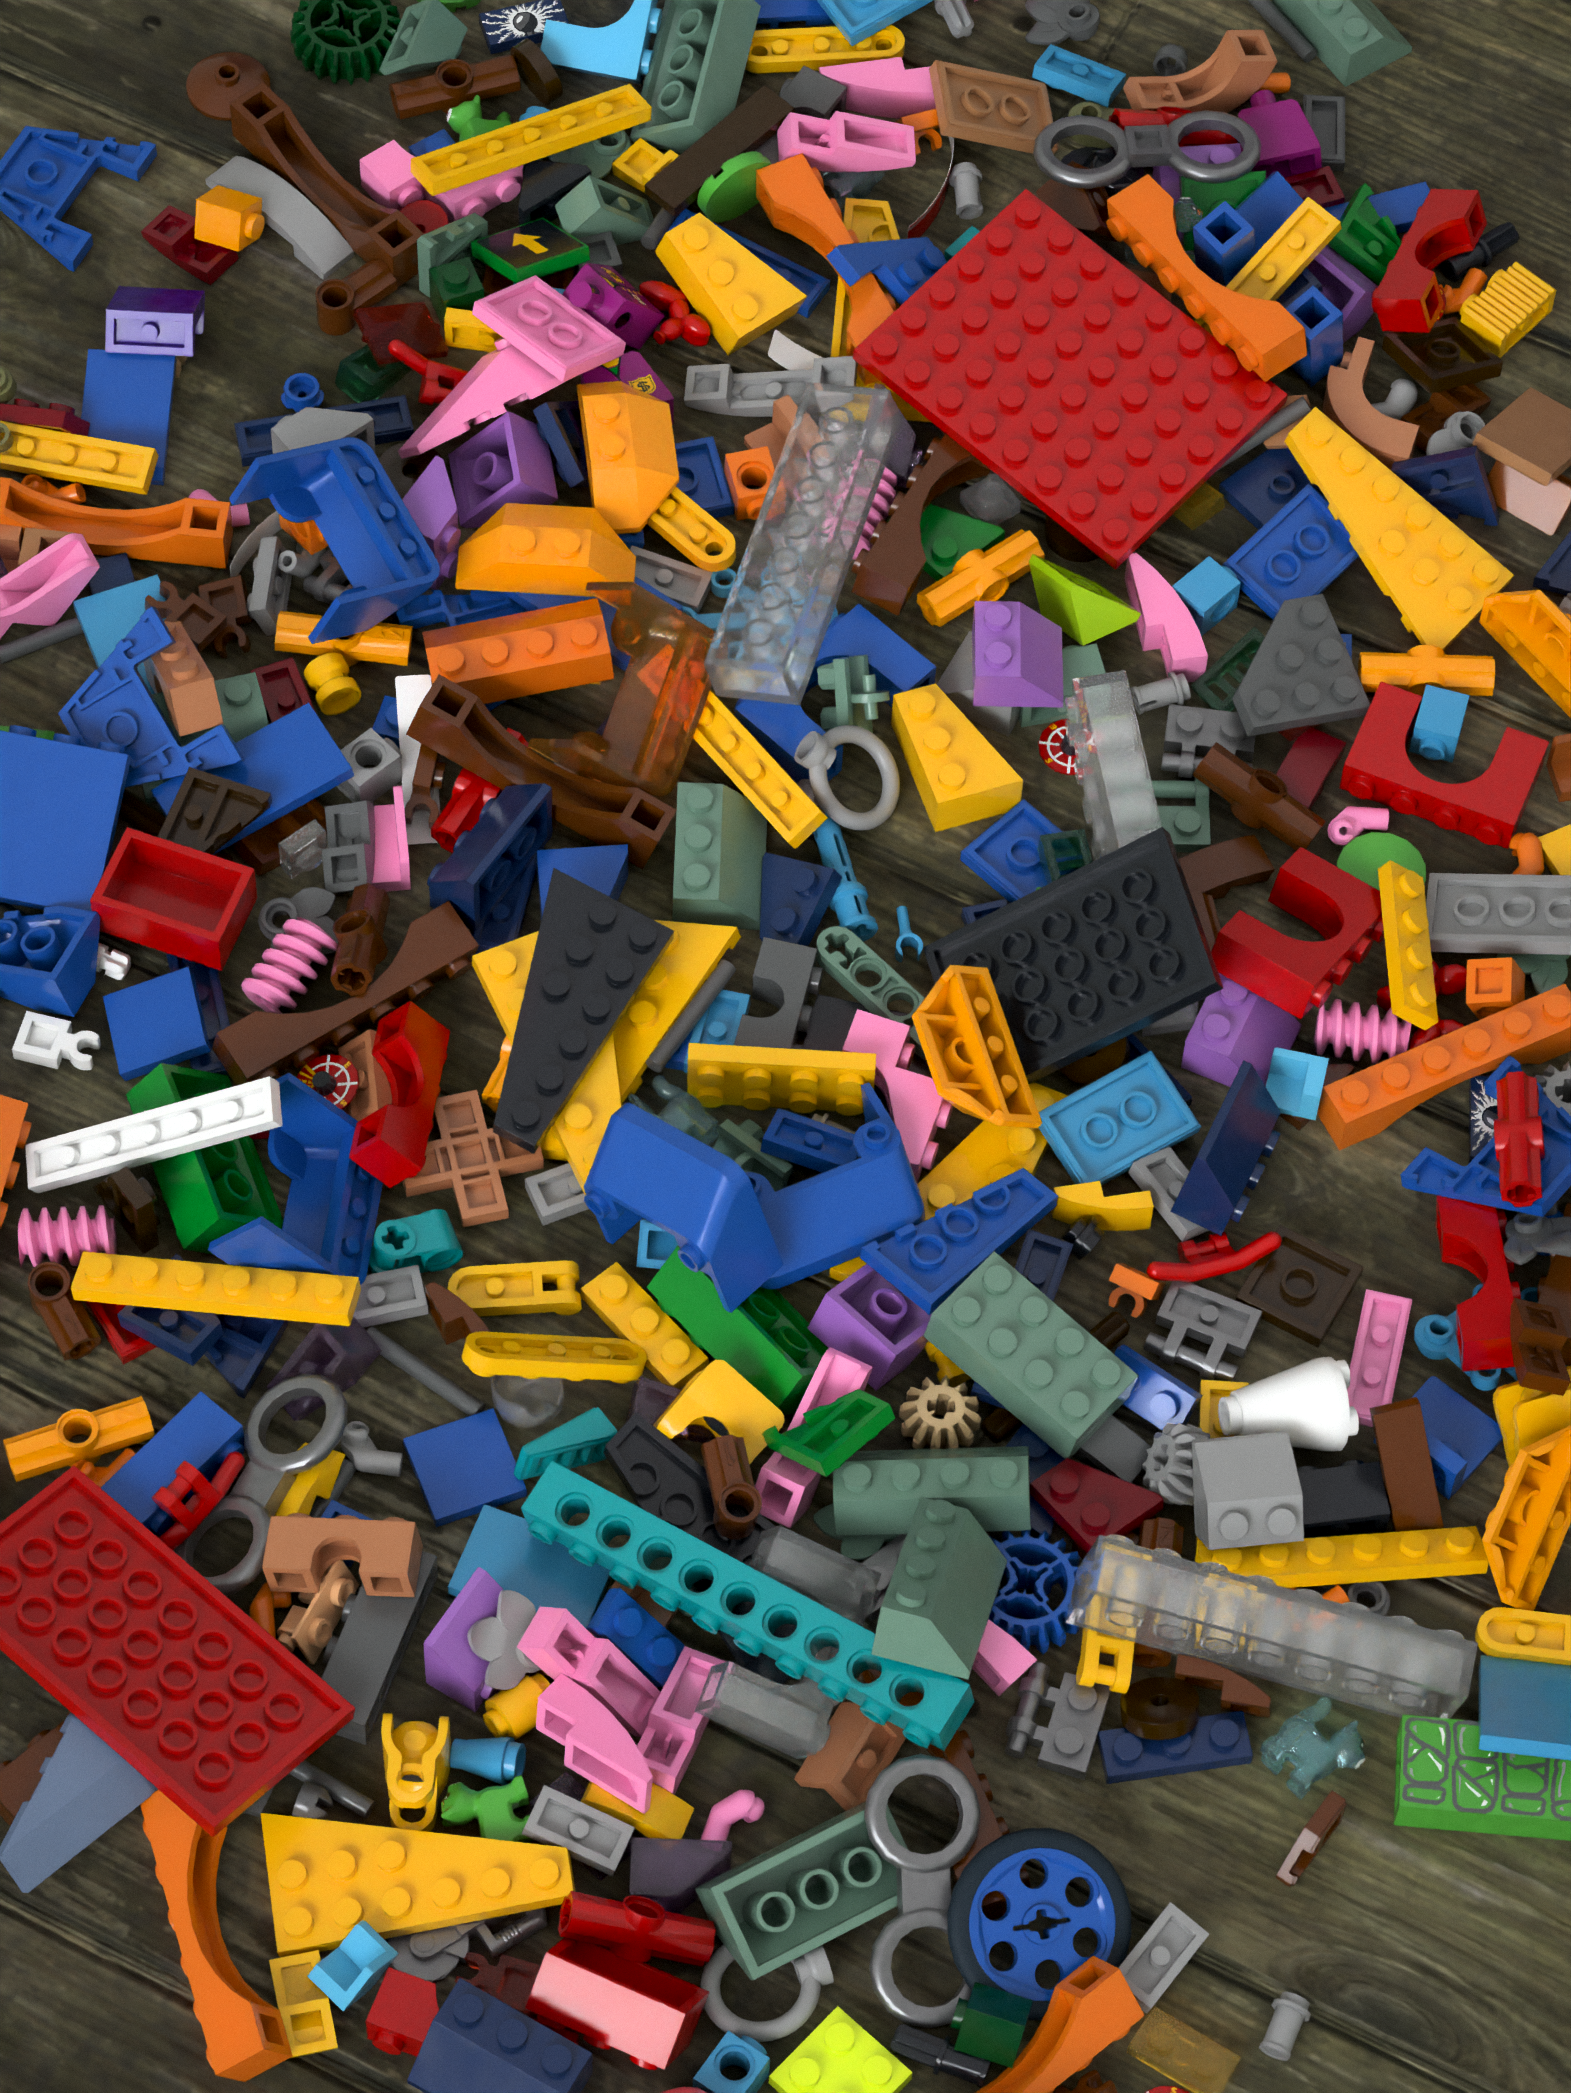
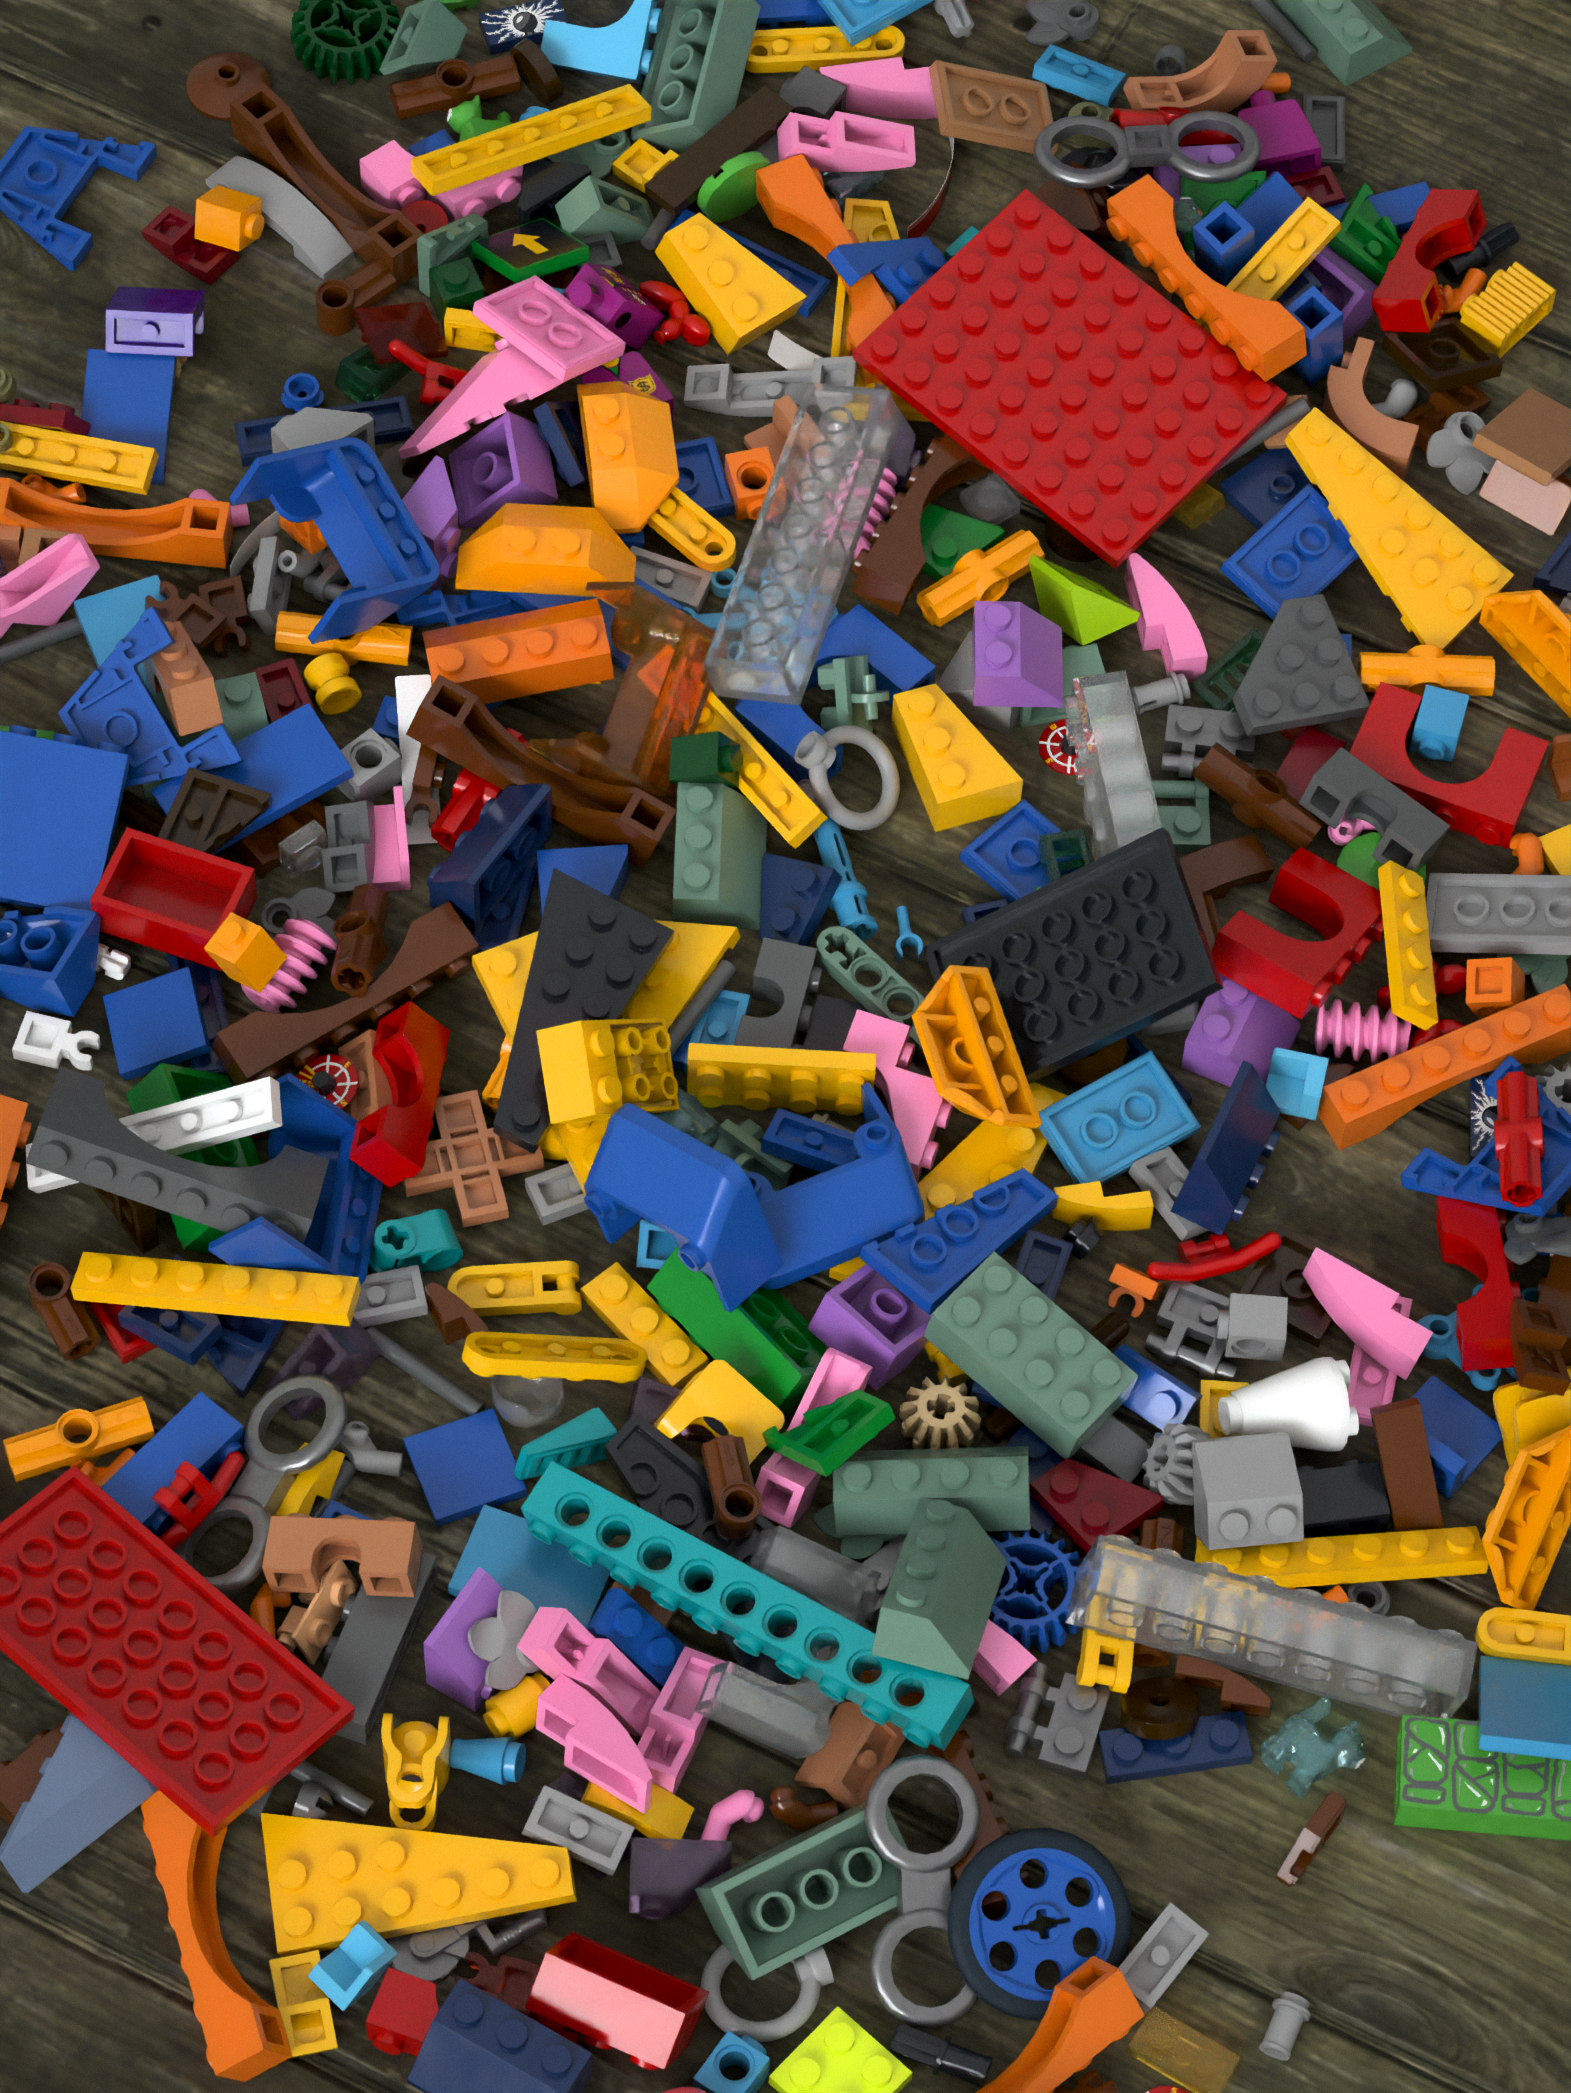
bright pink piece [18,1205,117,1267] -> none
dark blue tile [88,553,135,595] -> none
bright green animal [441,1775,535,1843] -> none
red piece [558,1891,716,1967] -> none
orange tile [895,108,942,156] -> none
light grey pin [949,162,983,220] -> none
dark green brick [950,1982,1033,2068] -> none
dark azure brick [1172,556,1241,636] -> none
dark blue wing [1391,446,1500,526] -> none
none -> dark grey arch [26,1066,330,1244]
none -> light orange brick [204,912,287,993]
none -> yellow slope [536,1018,680,1124]
none -> dark green brick [669,731,743,789]
none -> reddish brown arm [769,1785,838,1831]
none -> light grey brick [1217,1293,1288,1362]
none -> dark grey arch [1299,747,1450,873]
none -> bright pink slope [1302,1247,1433,1380]

